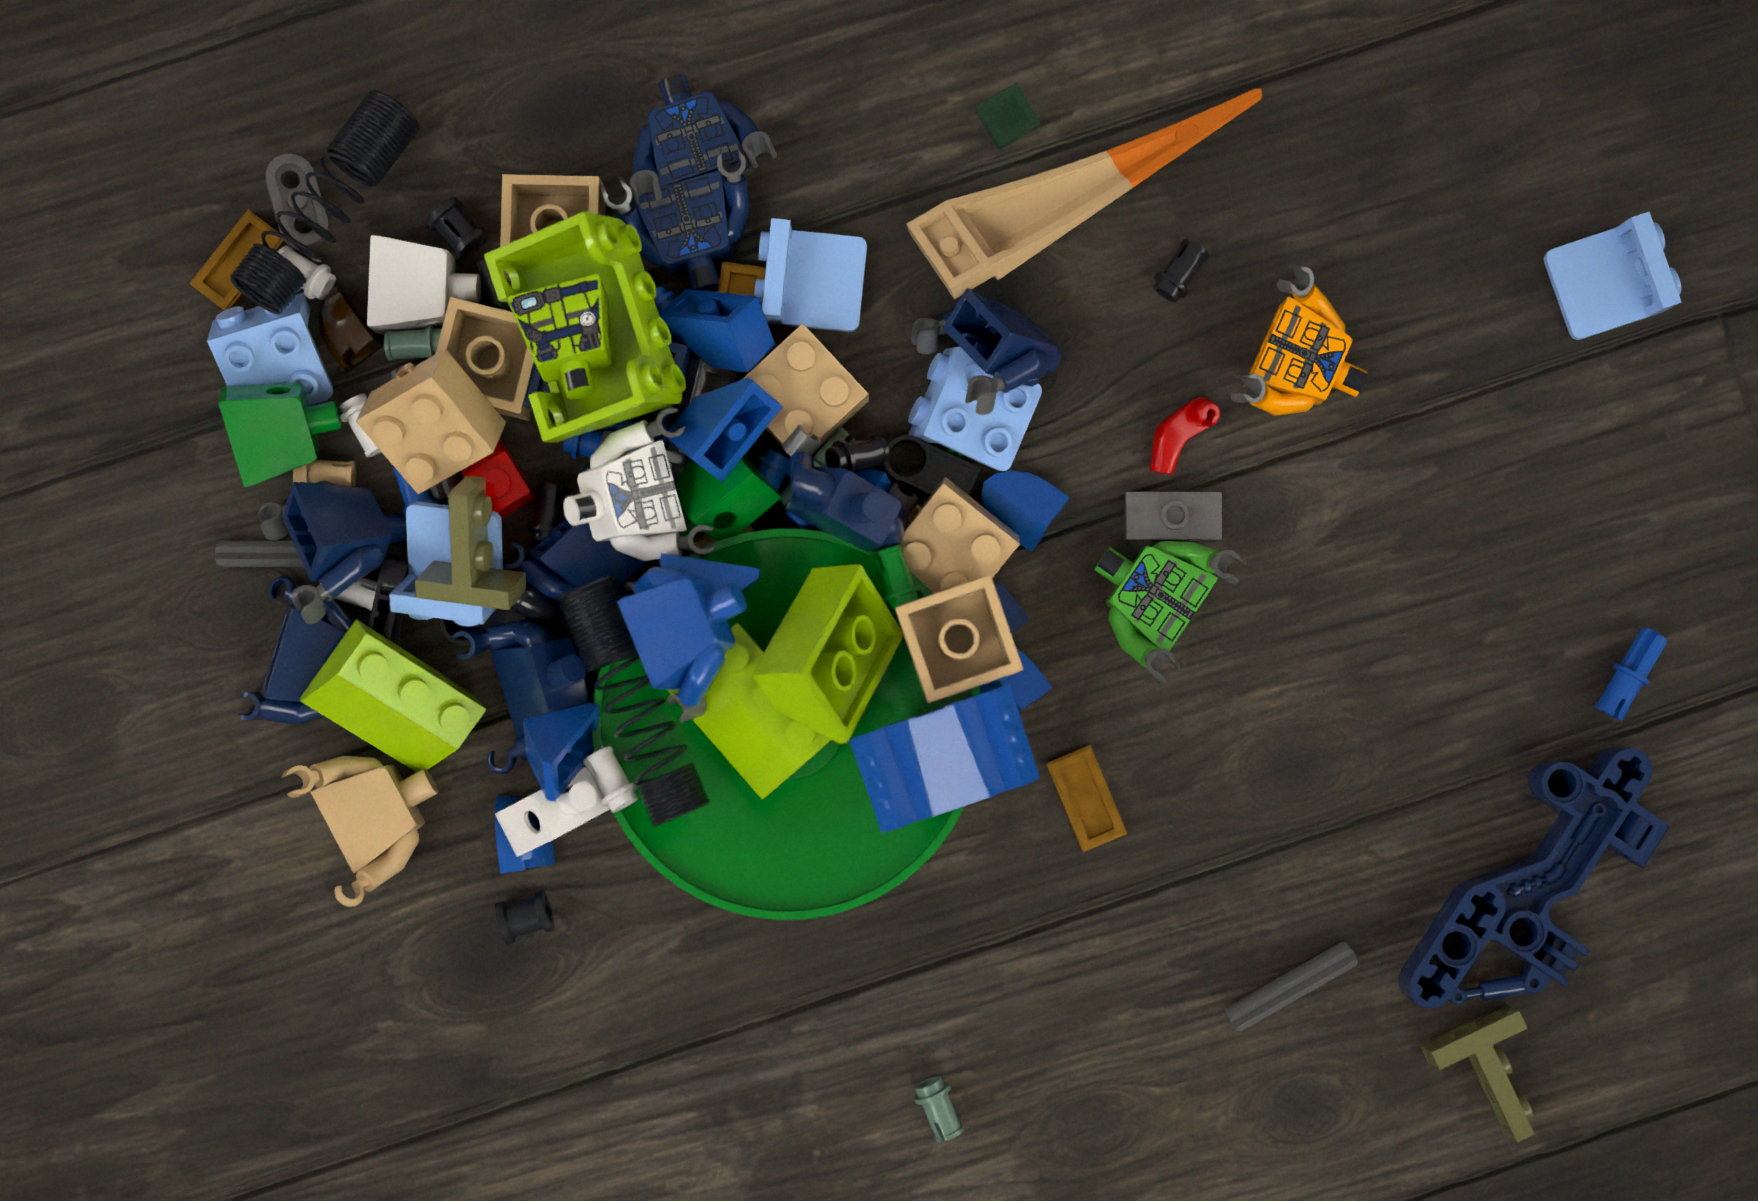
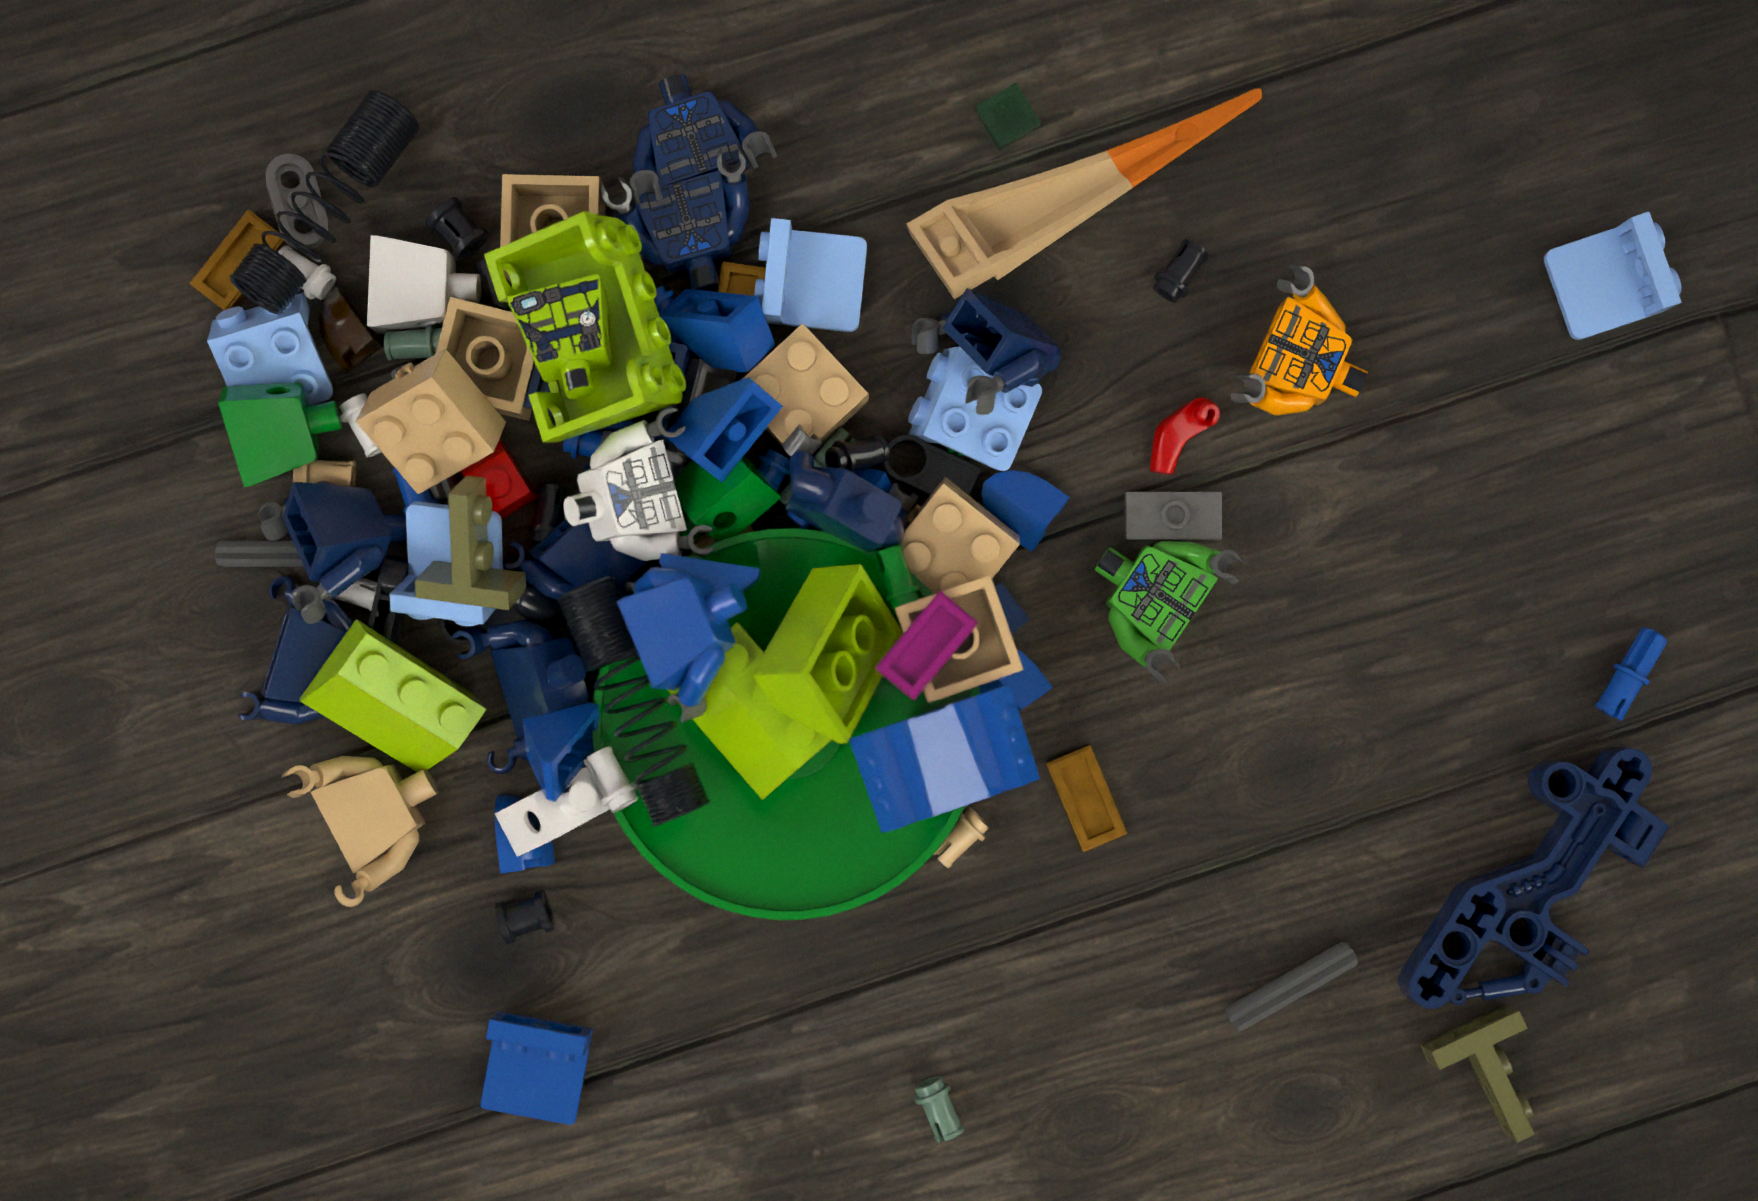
none -> blue bracket [480,1011,593,1125]
none -> magenta tile [875,591,978,701]
none -> tan pin [934,807,990,868]

